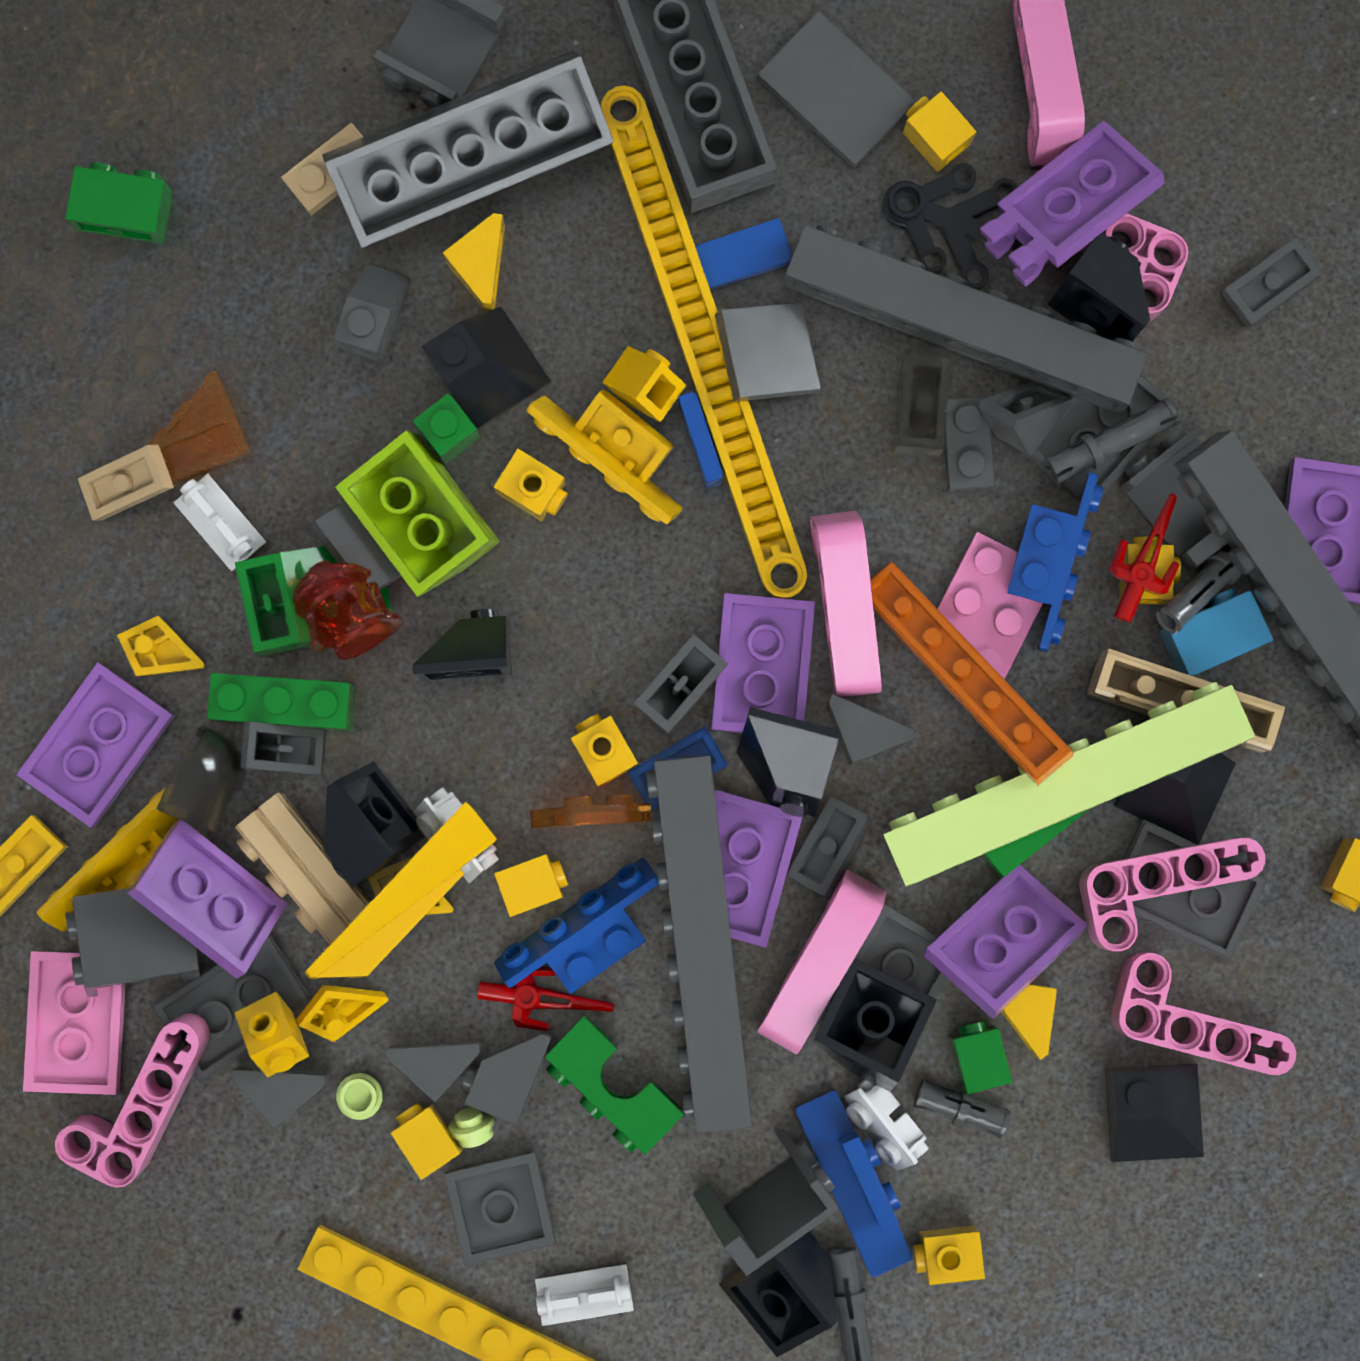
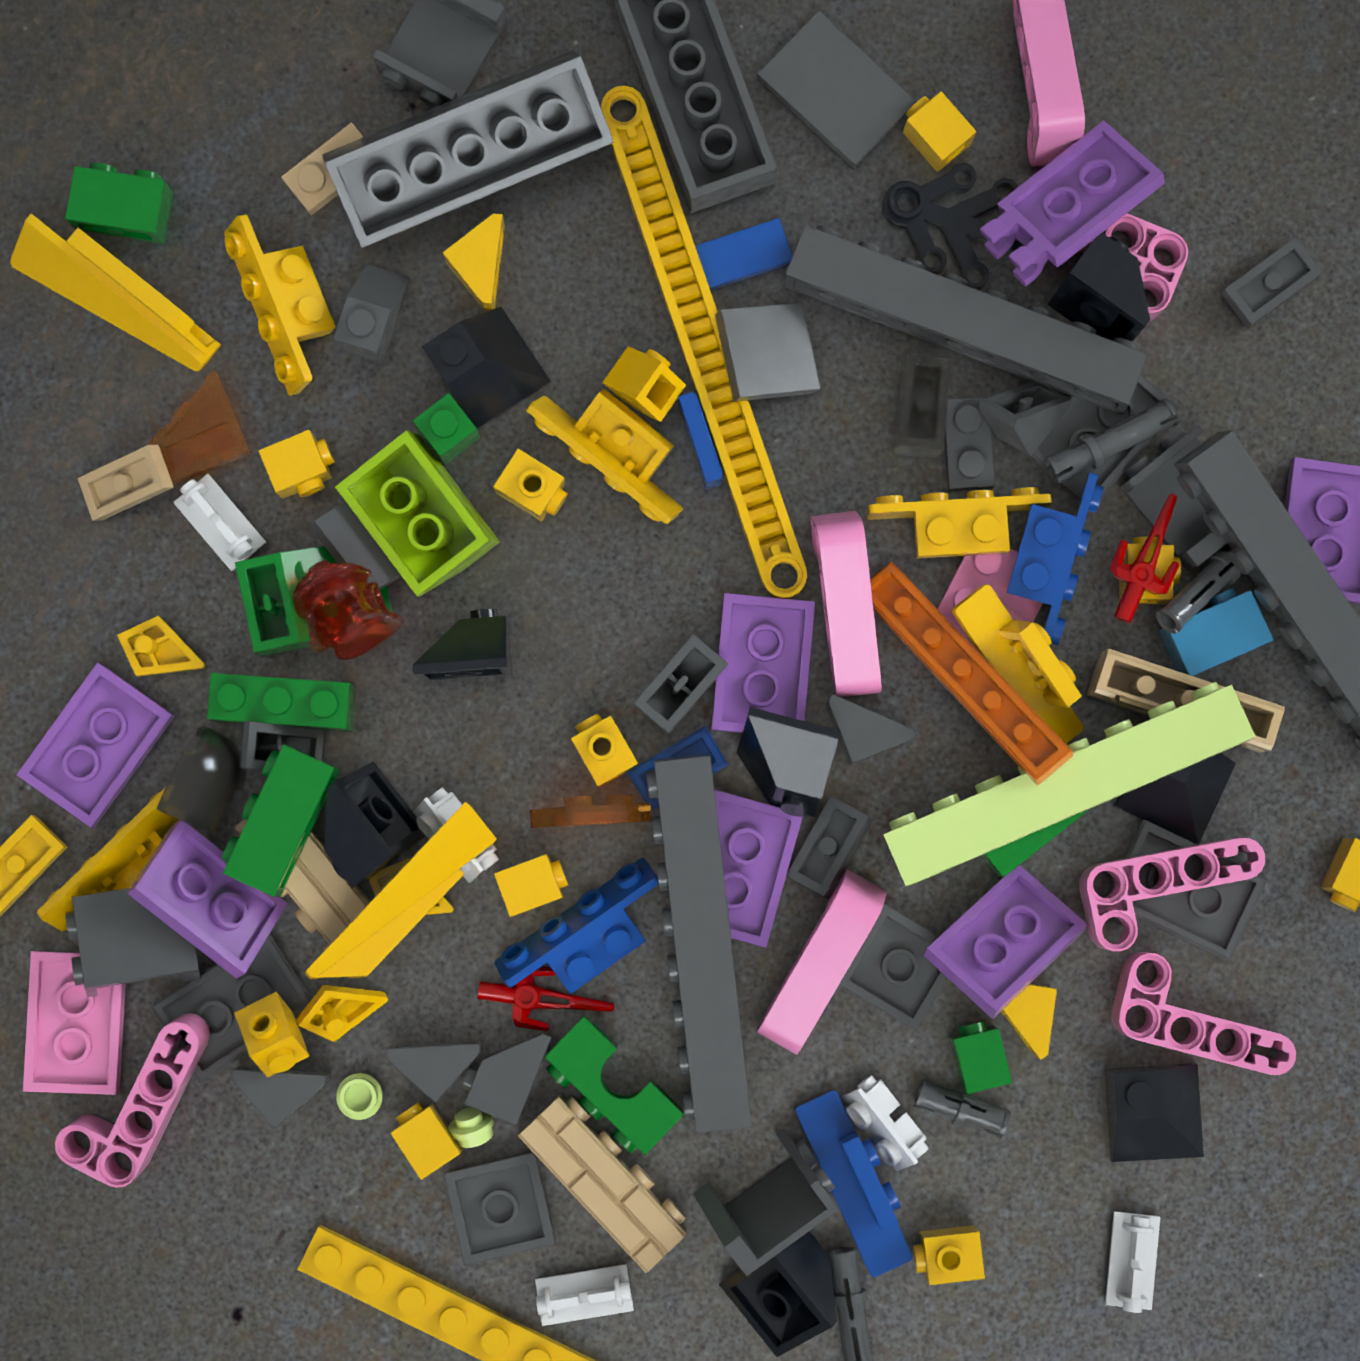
black slope [813,958,937,1092] -> none
none -> yellow wedge [10,213,221,372]
none -> green brick [221,744,340,897]
none -> yellow bracket [224,214,336,396]
none -> yellow brick [258,430,335,499]
none -> tan brick [518,1094,687,1273]
none -> yellow bracket [866,487,1052,559]
none -> yellow bracket [952,584,1084,744]
none -> white hinge [1105,1211,1160,1313]

